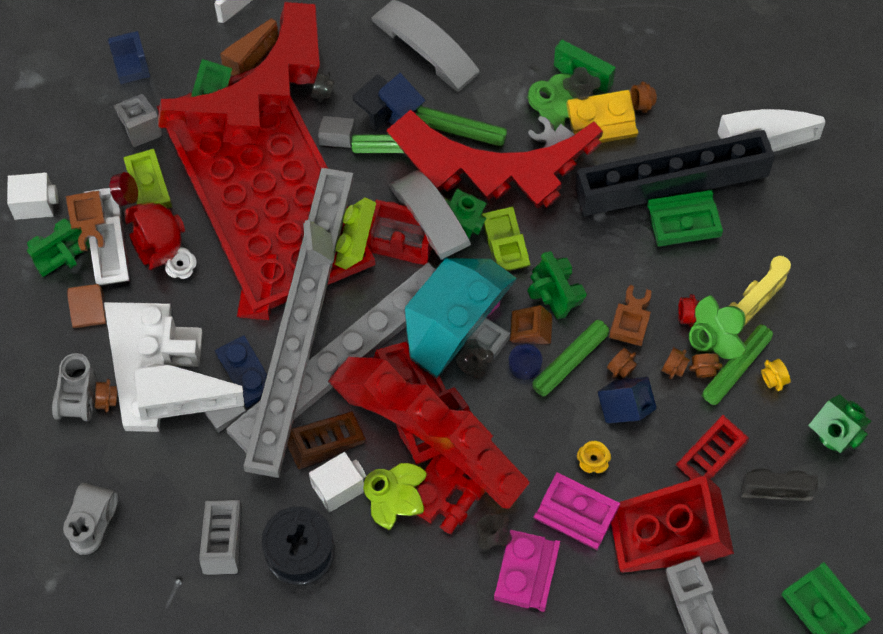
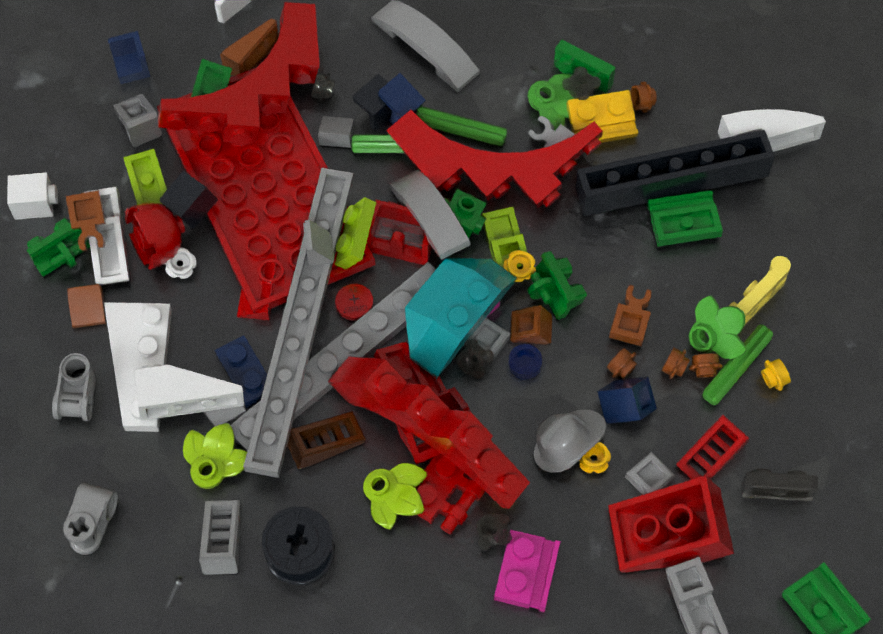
dark orange plate [95,379,117,412] -> none
dark red tile [109,172,138,206] -> none
white panel [161,316,203,367] -> none
white brick [309,452,366,513] -> none
bright green axle [532,320,610,397] -> none
dark pink plate [534,472,620,551] -> none
red plate [678,294,700,327] -> none
green brick [808,394,872,453] -> none
none -> black panel [160,170,218,229]
none -> lime plate [183,423,247,489]
none -> red piece [335,284,374,321]
none -> yellow plate [503,250,536,282]
none -> light grey piece [534,410,606,473]
none -> light grey tile [625,452,676,495]

